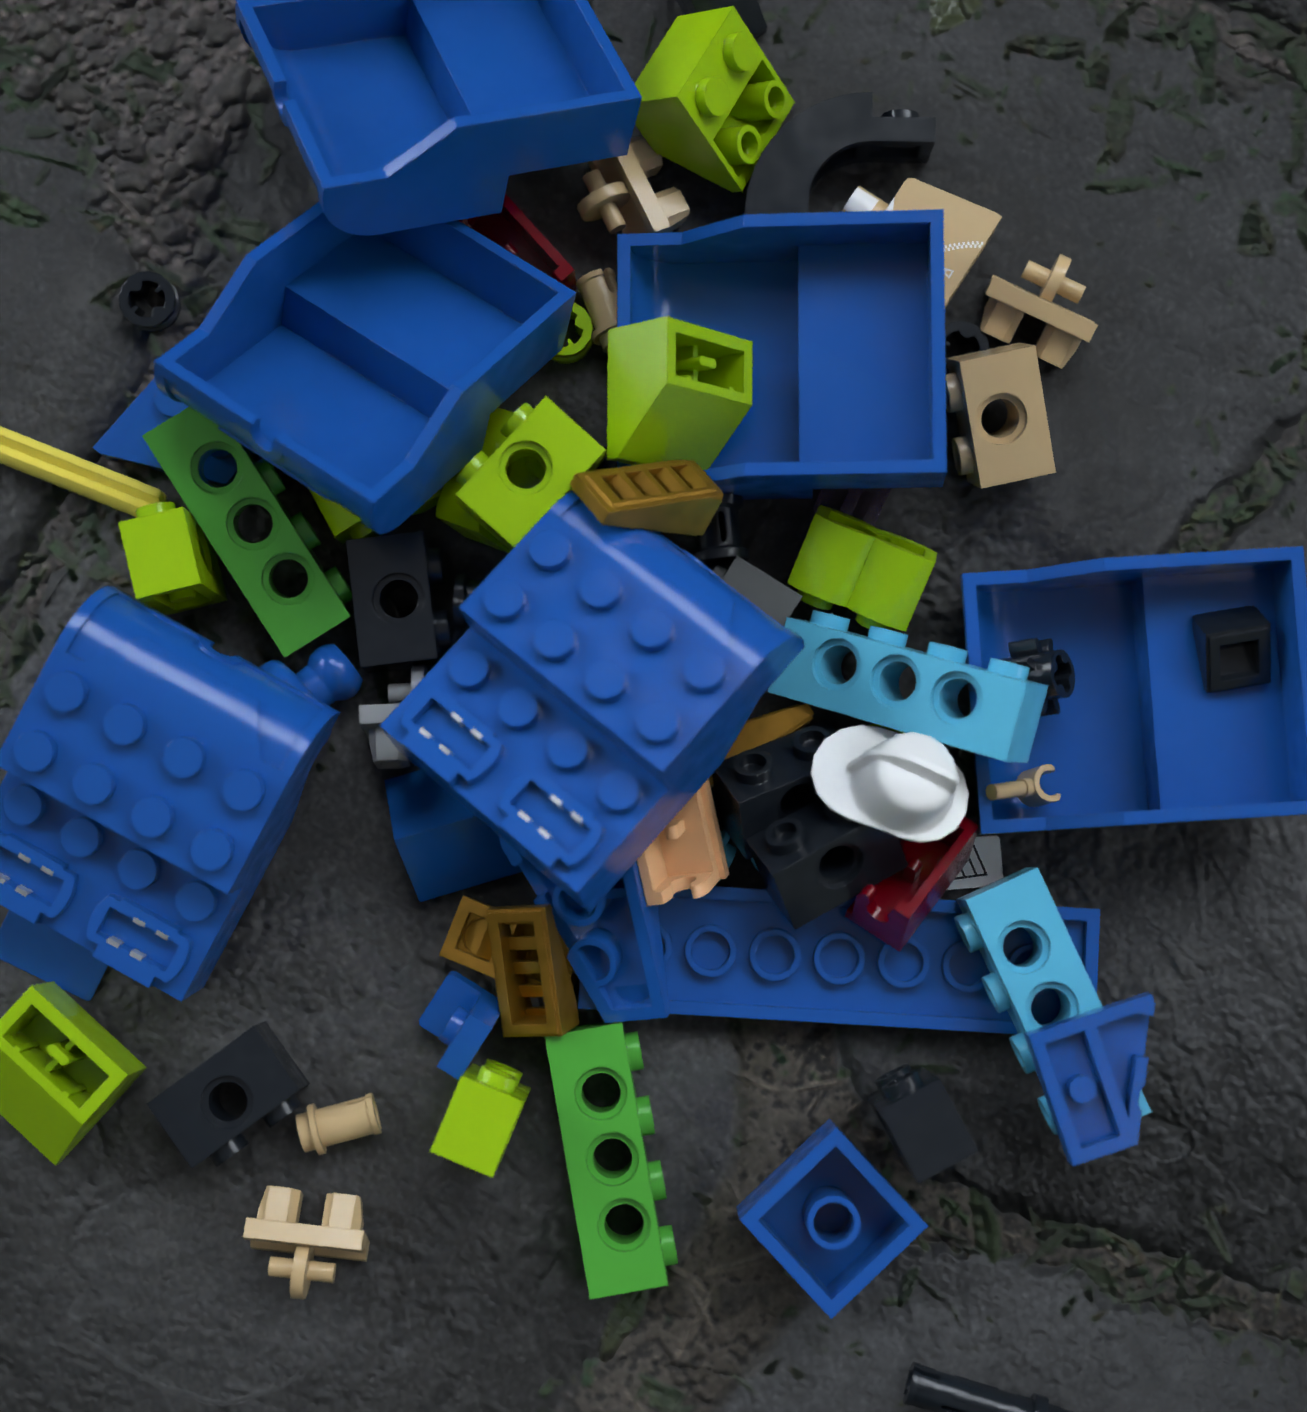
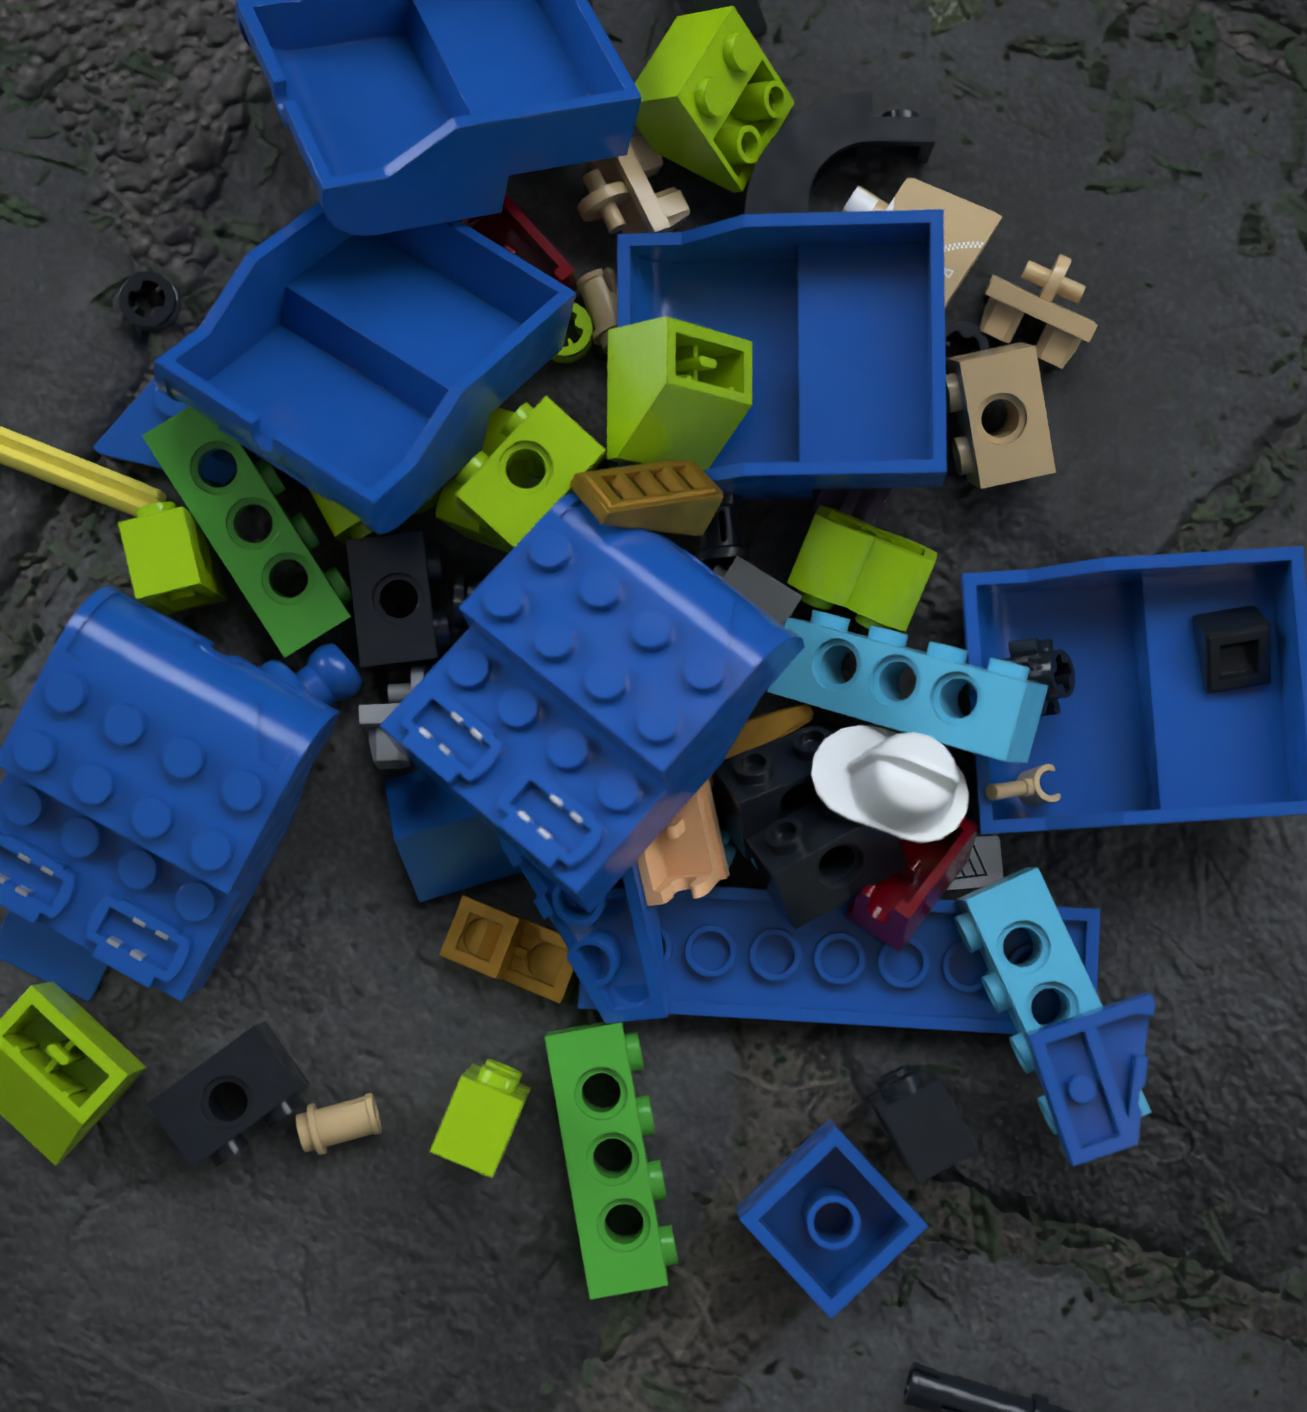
tan hips [243,1185,370,1300] -> none
blue bracket [419,971,500,1080] -> none
pearl gold slope [486,904,579,1037] -> none

